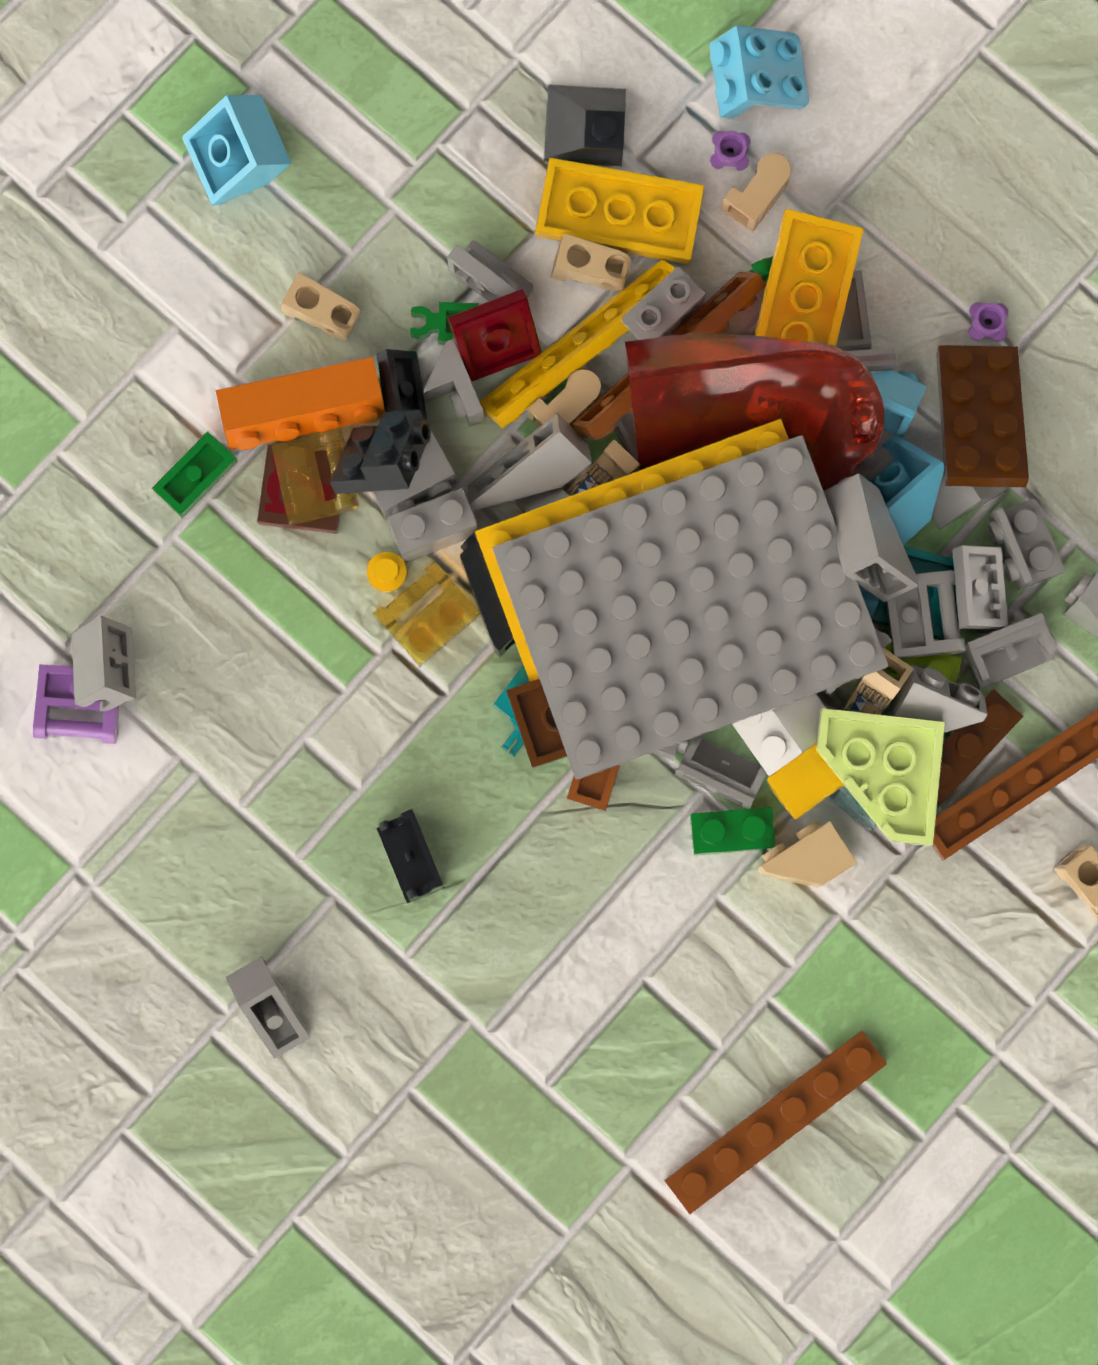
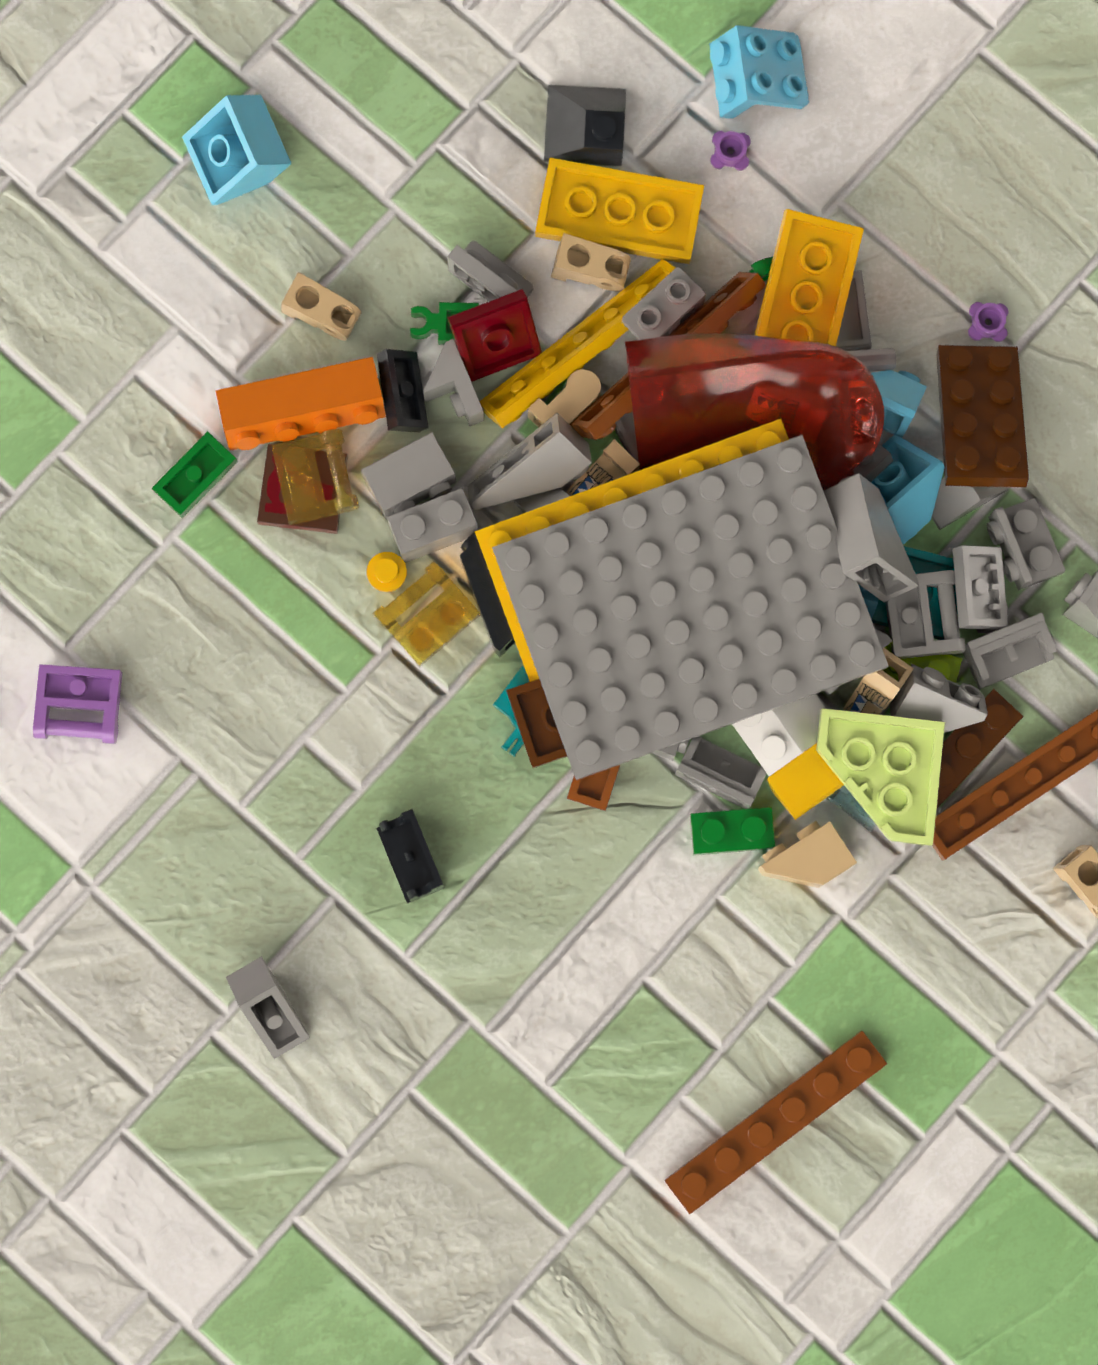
light grey hinge [71,616,136,712] -> none
black plate [330,410,431,494] -> none
tan leg [721,153,791,232] -> none

